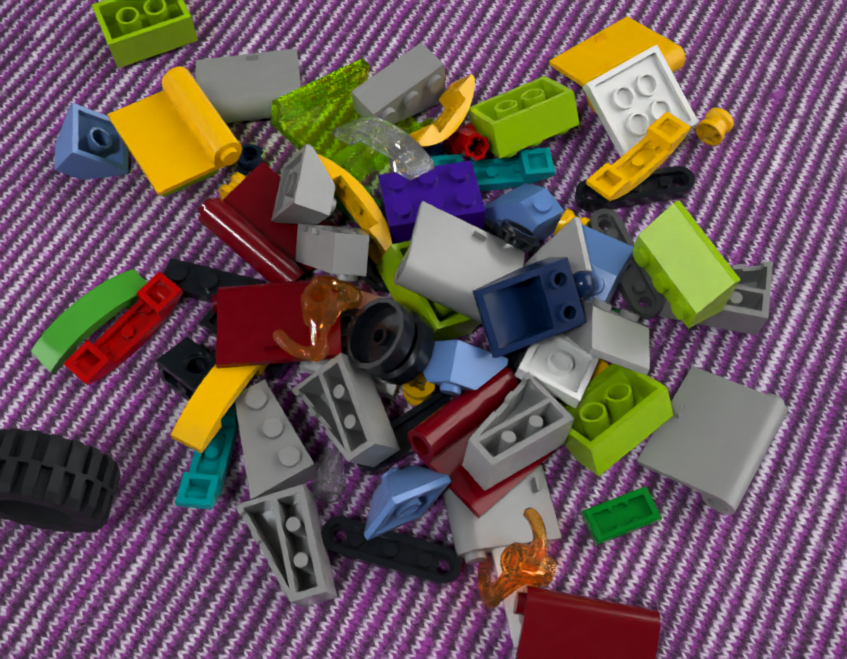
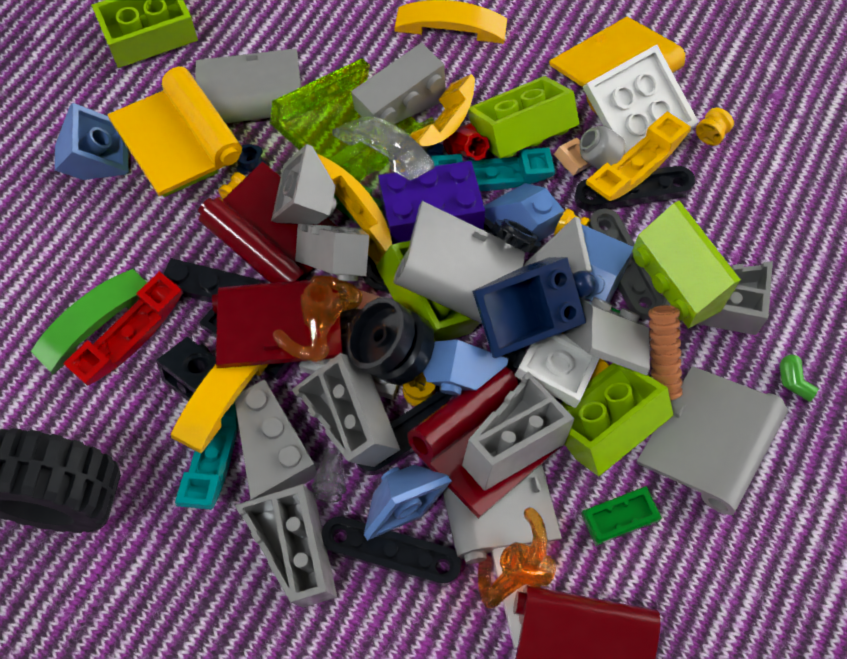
none -> yellow slope [394,0,507,44]
none -> light nougat plate [554,138,591,176]
none -> light grey head [579,126,625,170]
none -> nougat piece [648,305,682,400]
none -> bright green arm [779,354,819,402]

